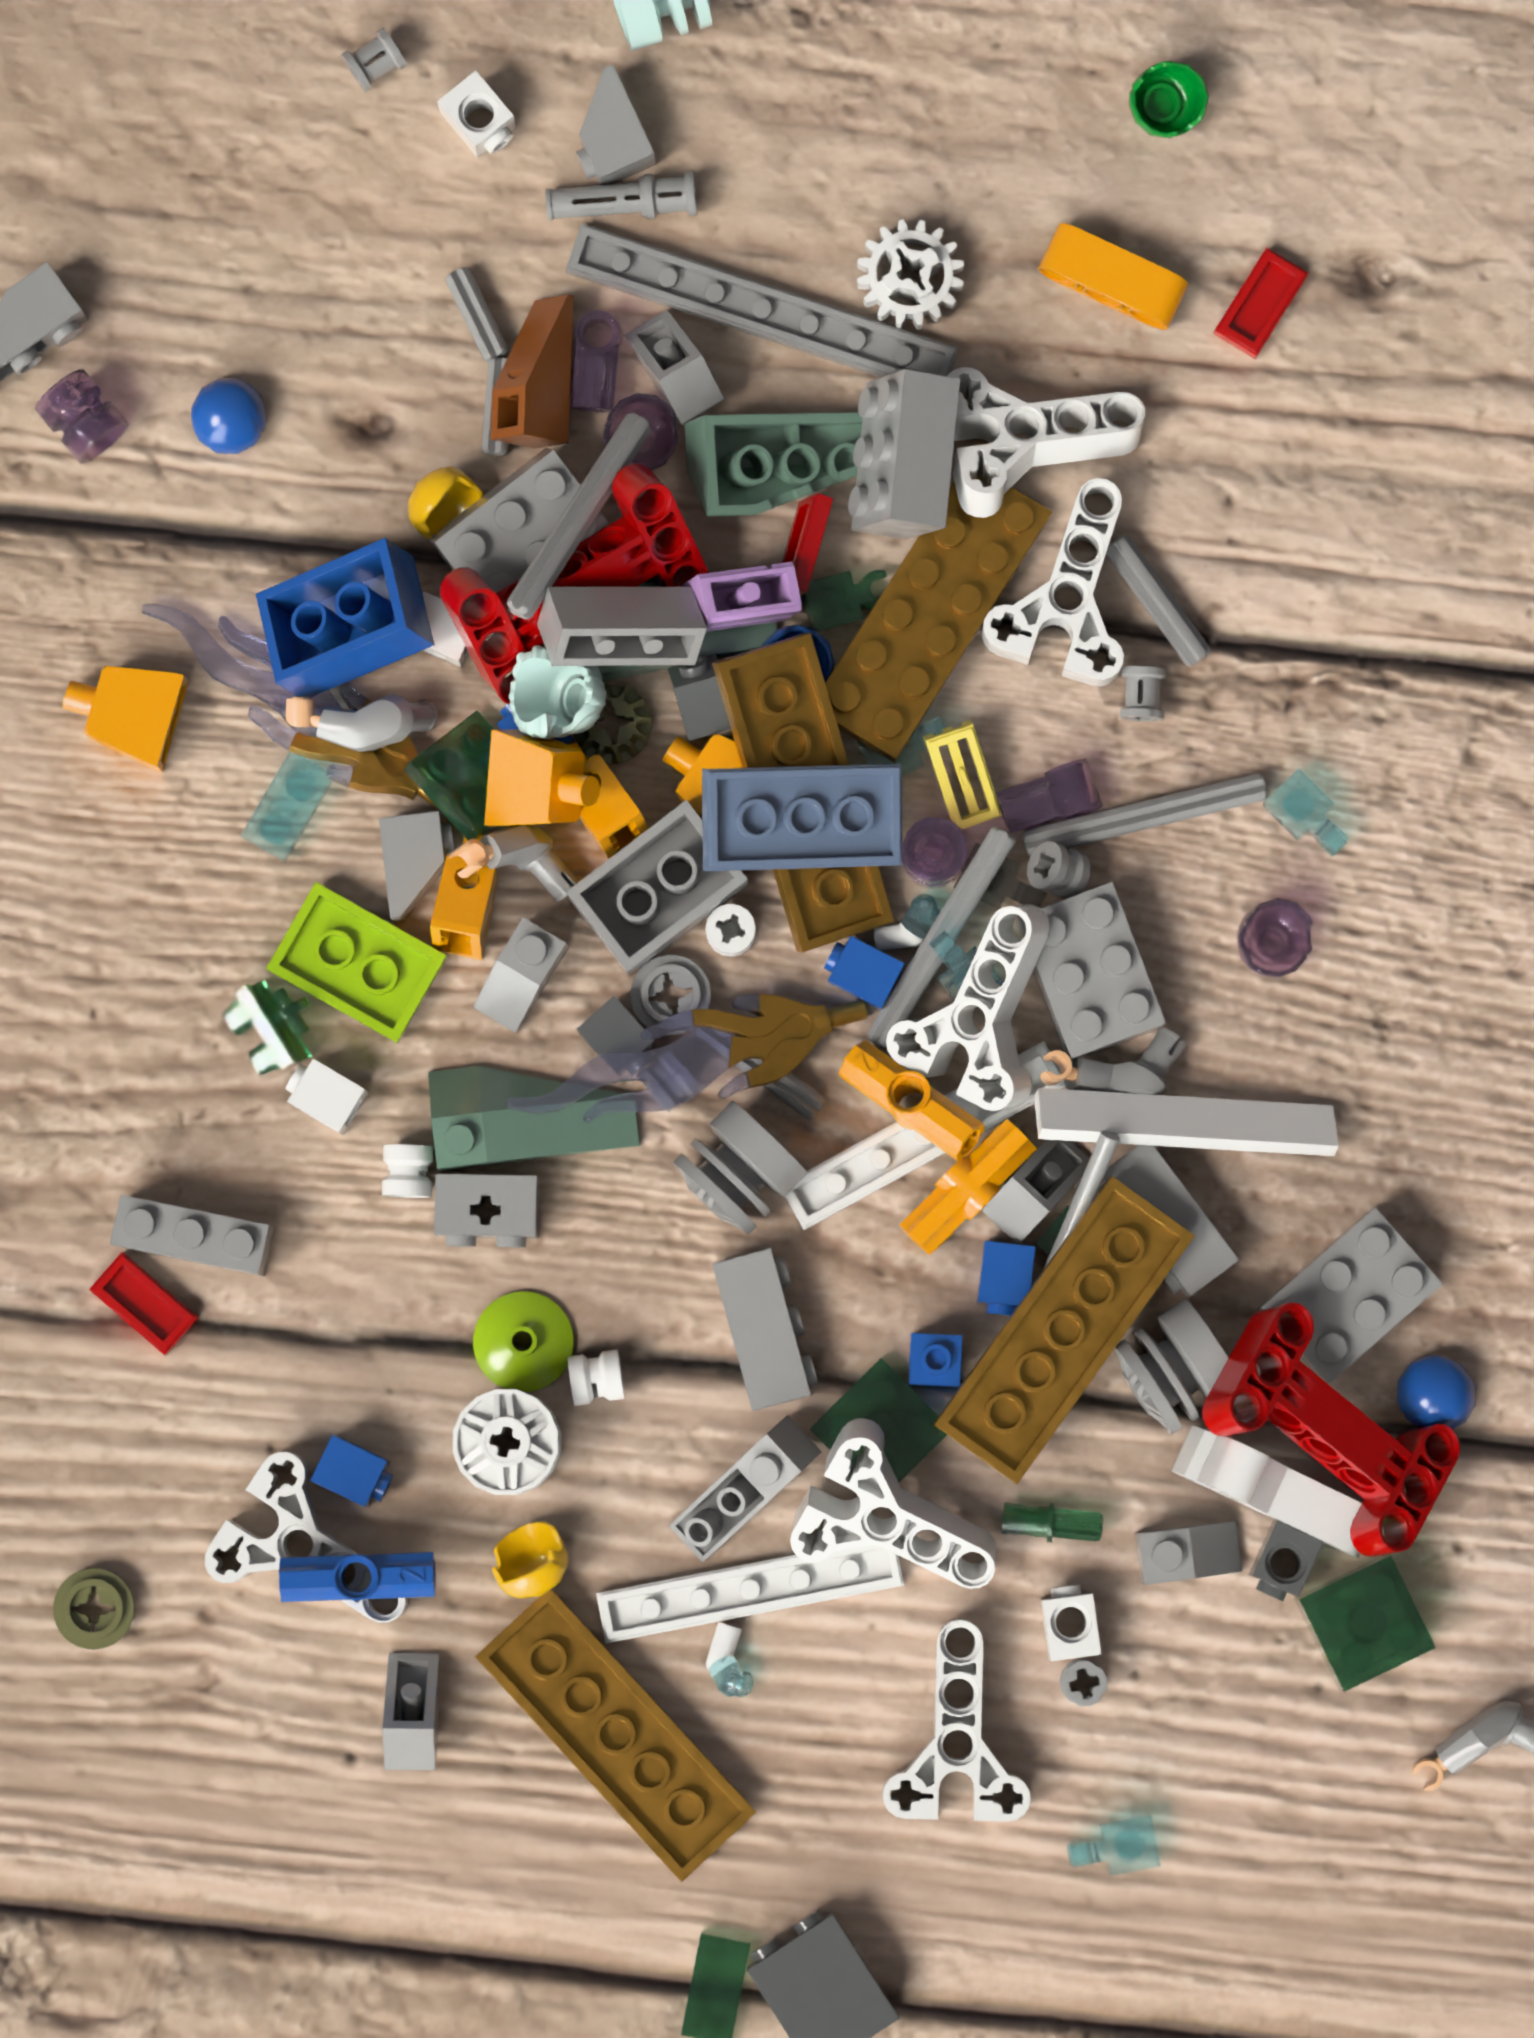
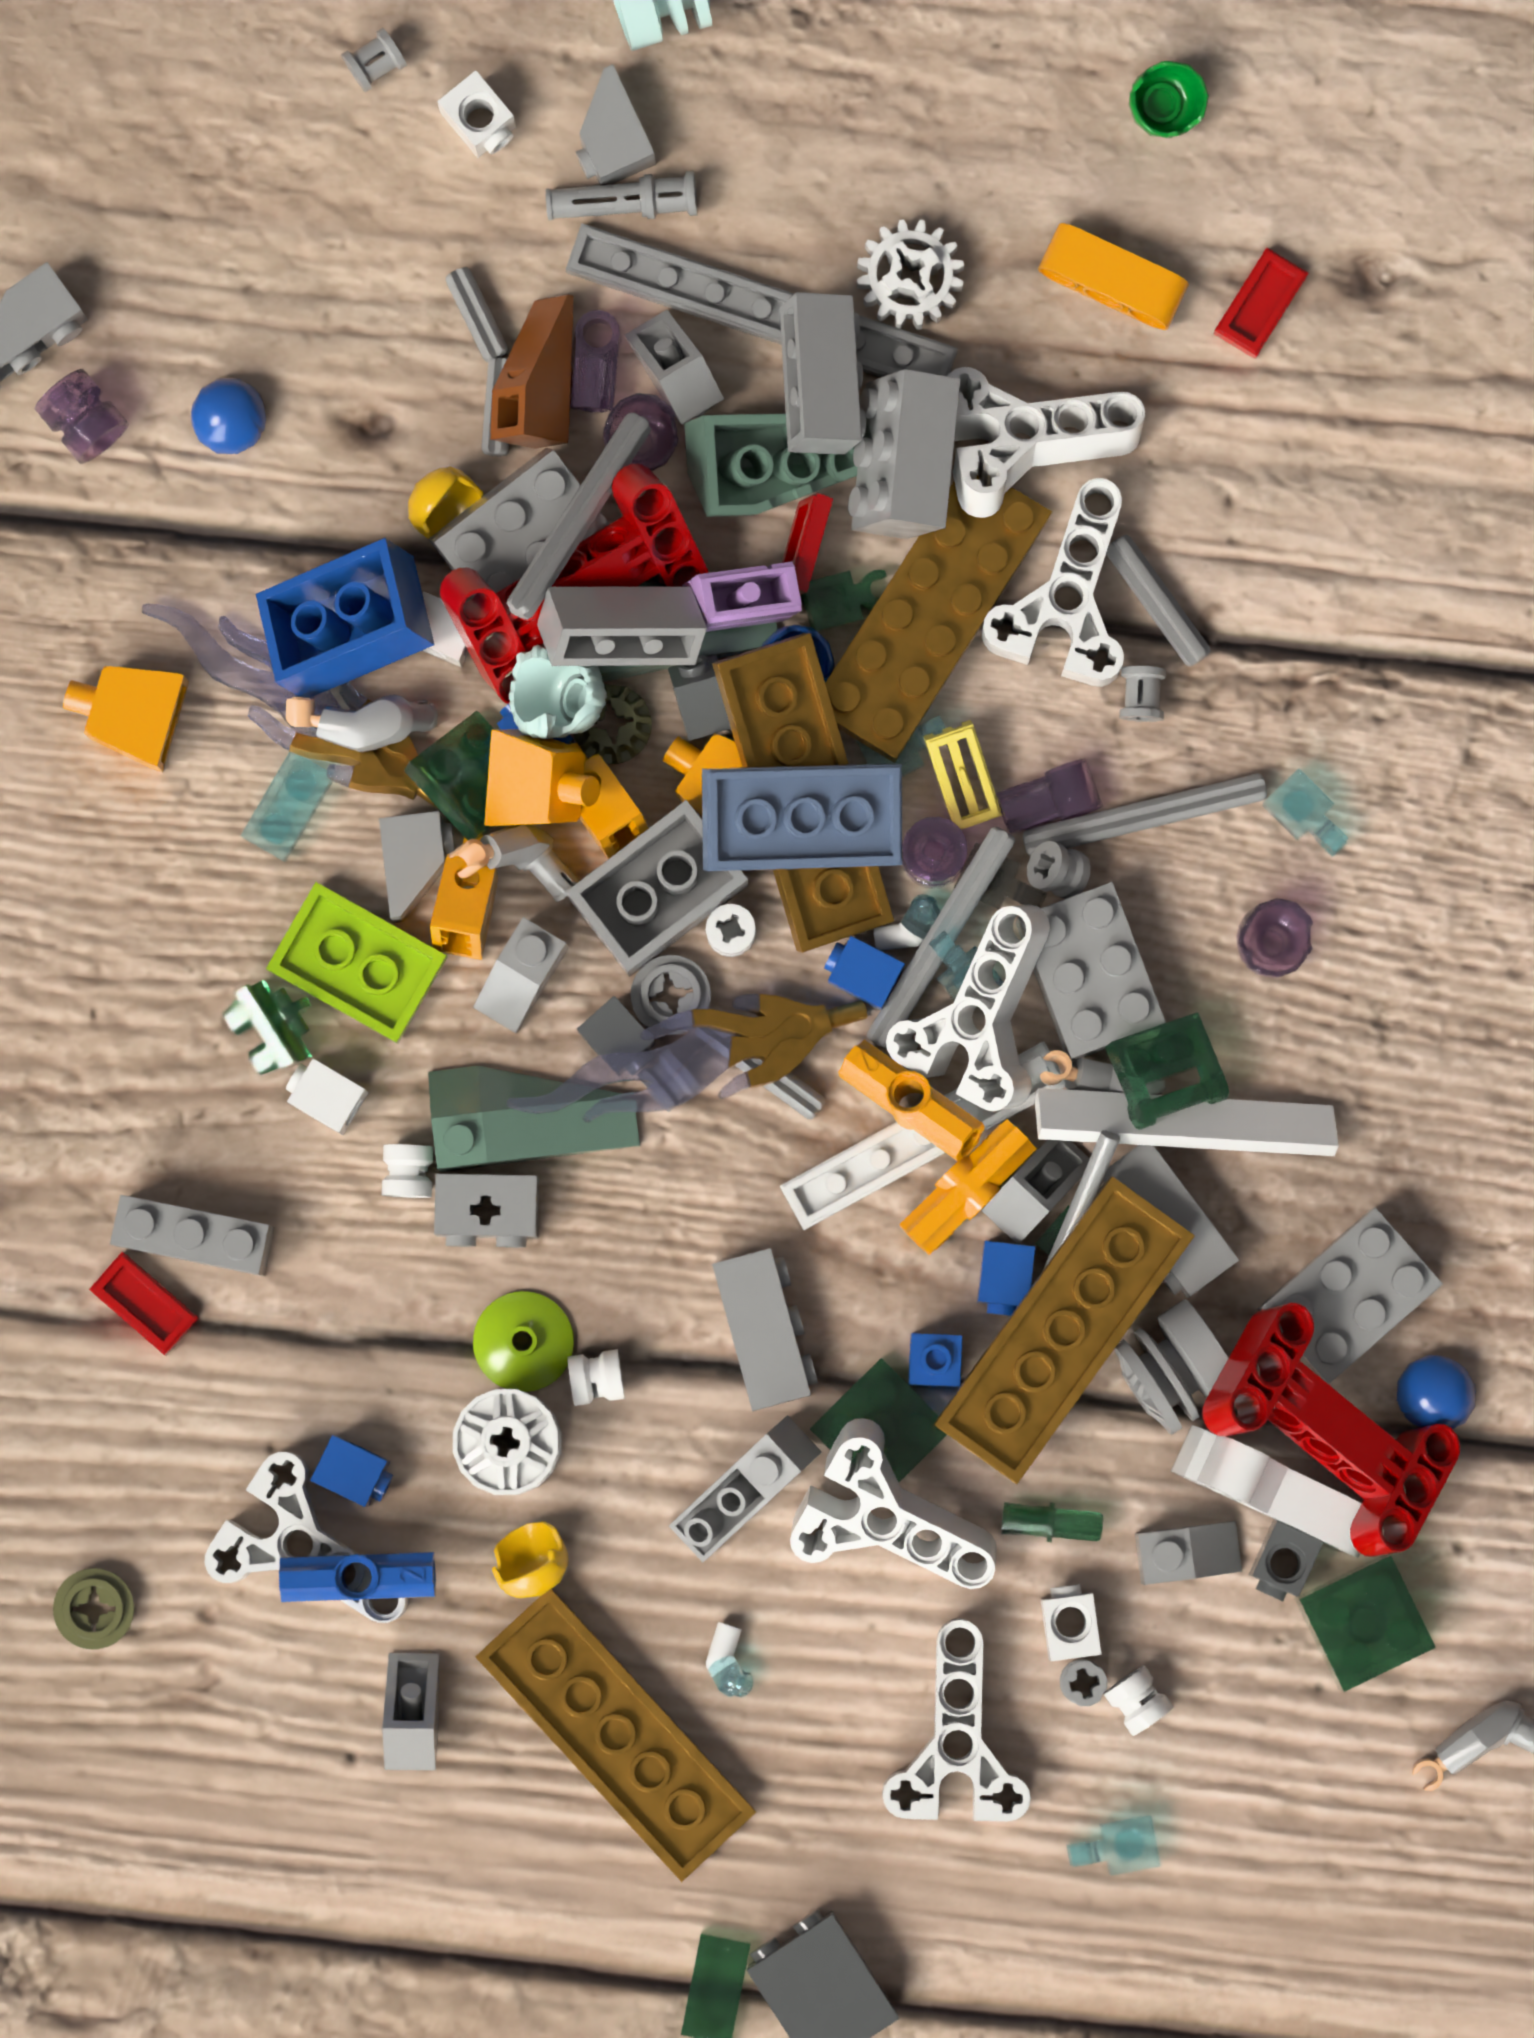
white tile [596,1545,904,1643] -> none
light grey wheel [673,1100,808,1235] -> none
none -> light grey brick [780,292,866,455]
none -> white wheel [1103,1665,1174,1736]
none -> clear green plate [1105,1012,1229,1130]

